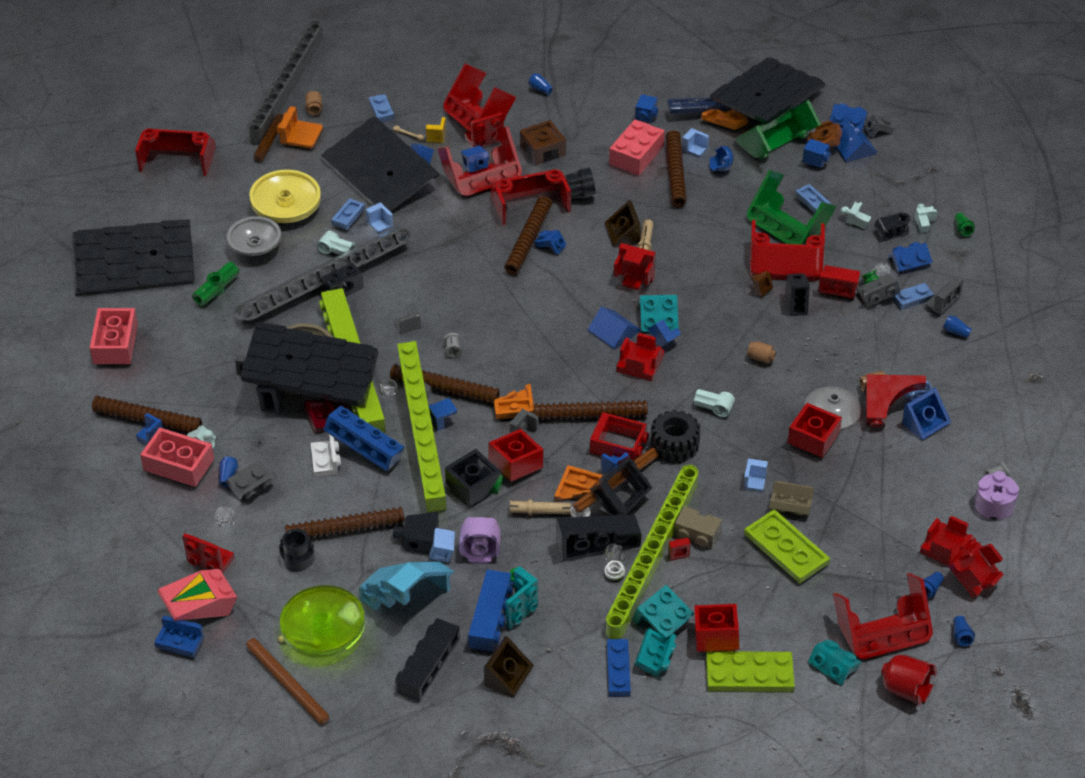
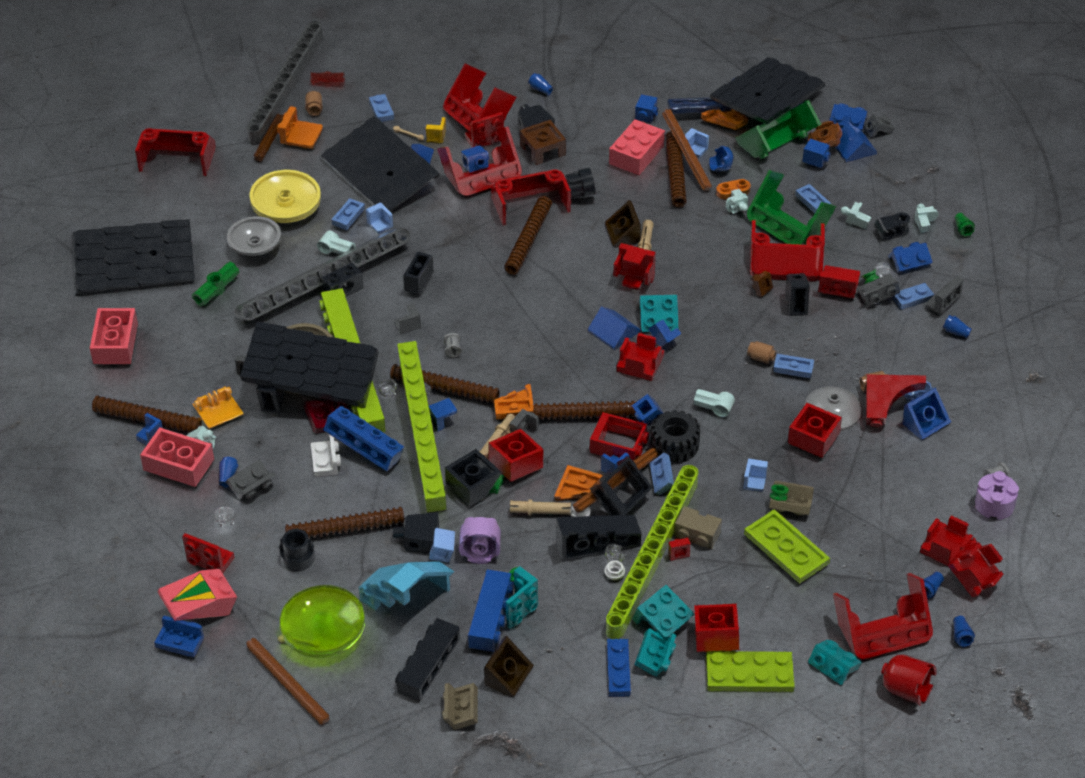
blue bracket [534,230,566,254] -> none
none -> light orange hinge [192,386,244,429]
none -> clear red pin [310,71,345,84]
none -> black brick [403,252,434,295]
none -> dark tan bracket [442,683,478,730]
none -> tan pin [480,414,515,459]
none -> black torso [518,104,555,130]
none -> blue brick [632,394,664,426]
none -> medium blue plate [650,453,674,496]
none -> dark orange axle [662,109,712,191]
none -> orange plate [716,179,751,200]
none -> light aqua piece [725,189,748,214]
none -> green bush [770,484,789,501]
none -> medium blue plate [773,354,814,378]

